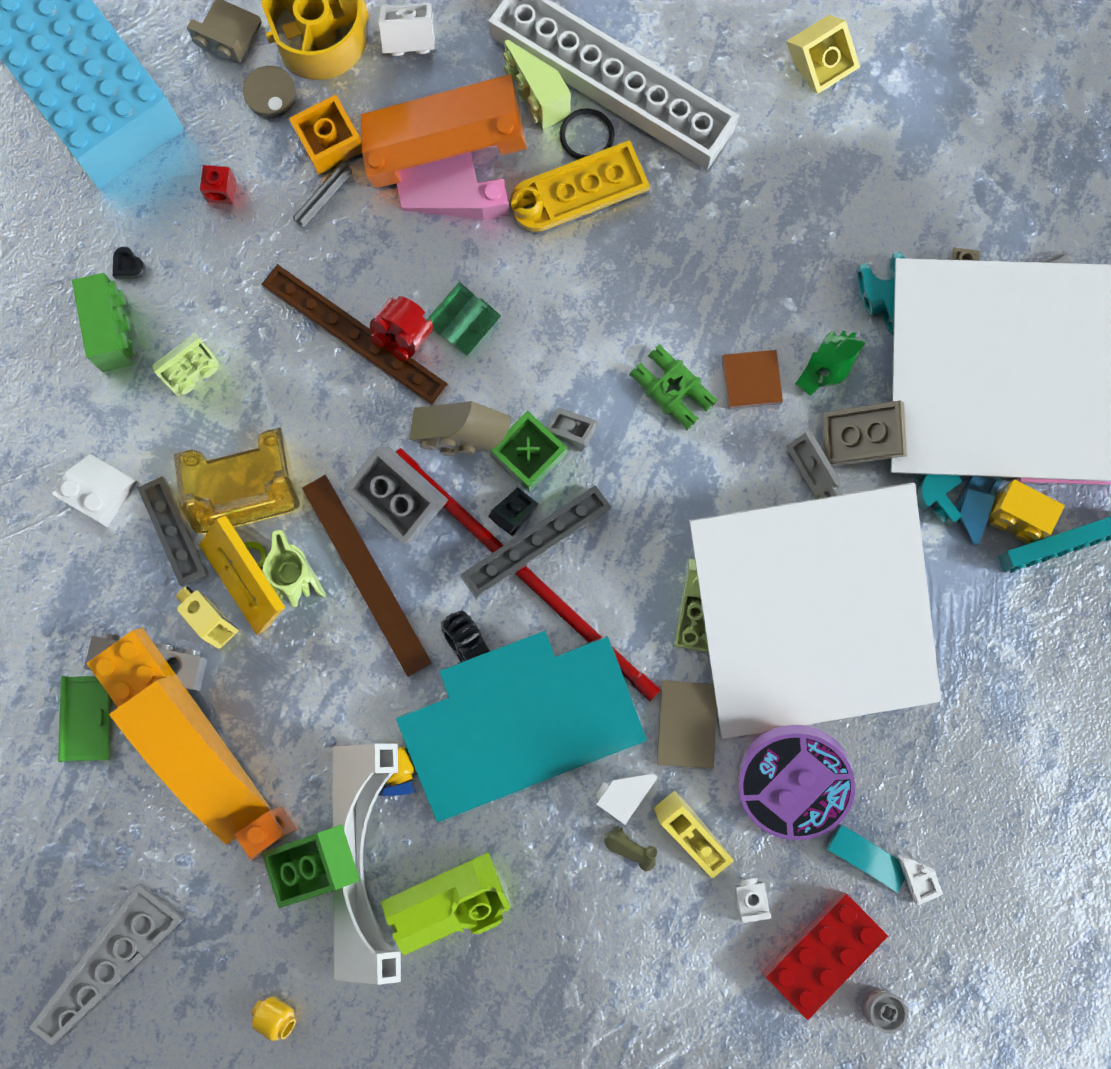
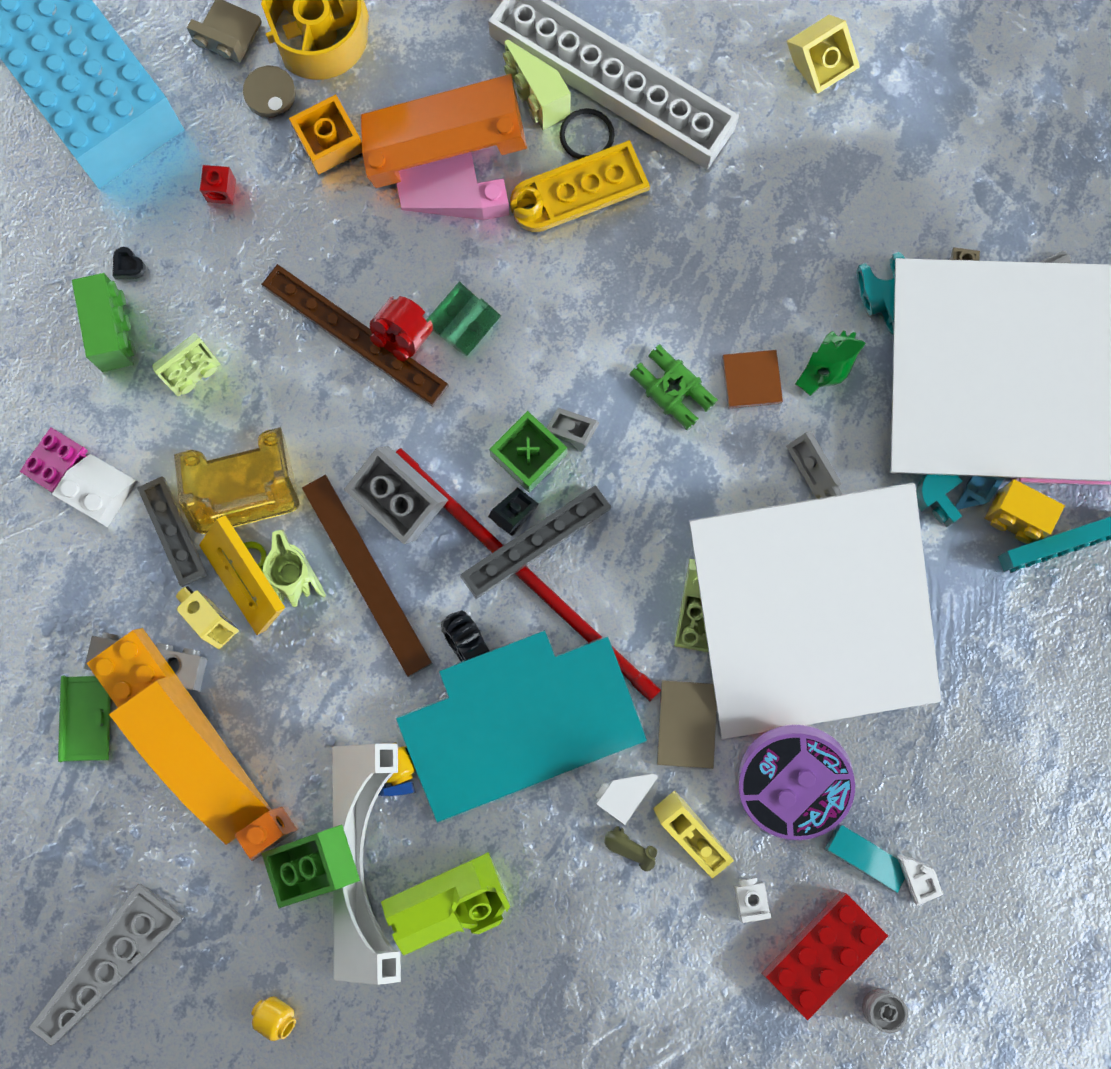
axle [293,162,352,227] -> none
white slope [379,3,435,56] -> none
dark tan brick [409,401,511,457] -> none
dark tan tile [823,400,907,466] -> none
dark azure slope [959,488,995,546] -> none
none -> dark pink hinge [20,427,88,493]

